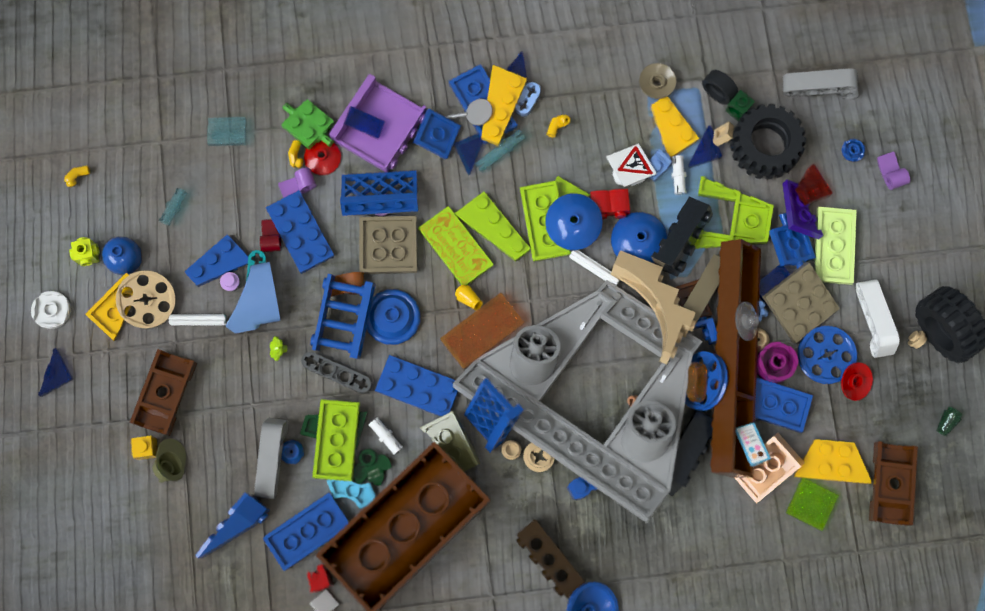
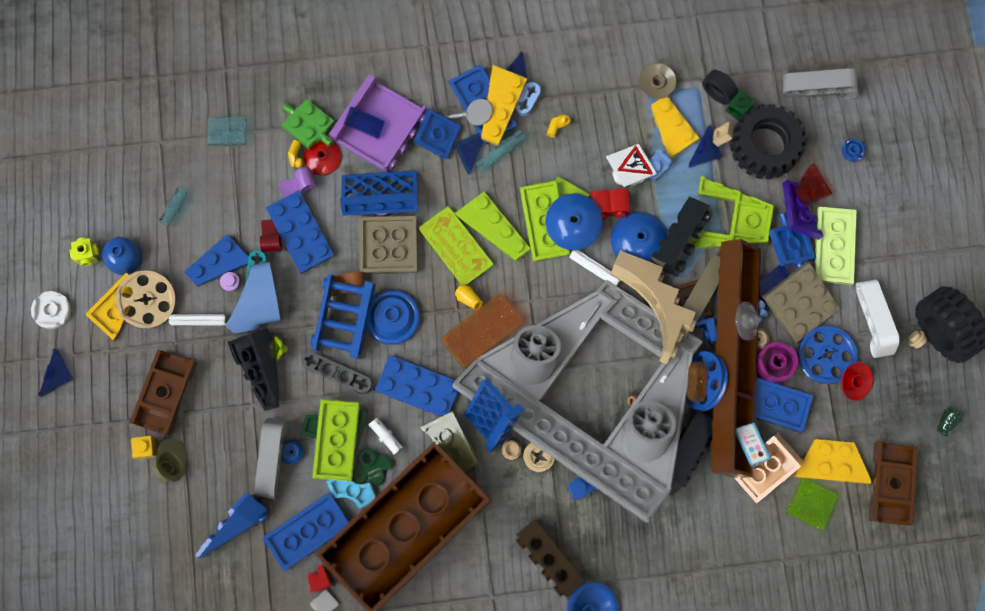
yellow arm [64,165,90,187] -> none
white pin [671,155,687,195] -> none
medium lavender panel [877,152,910,190] -> none
none -> black wedge [228,328,279,411]

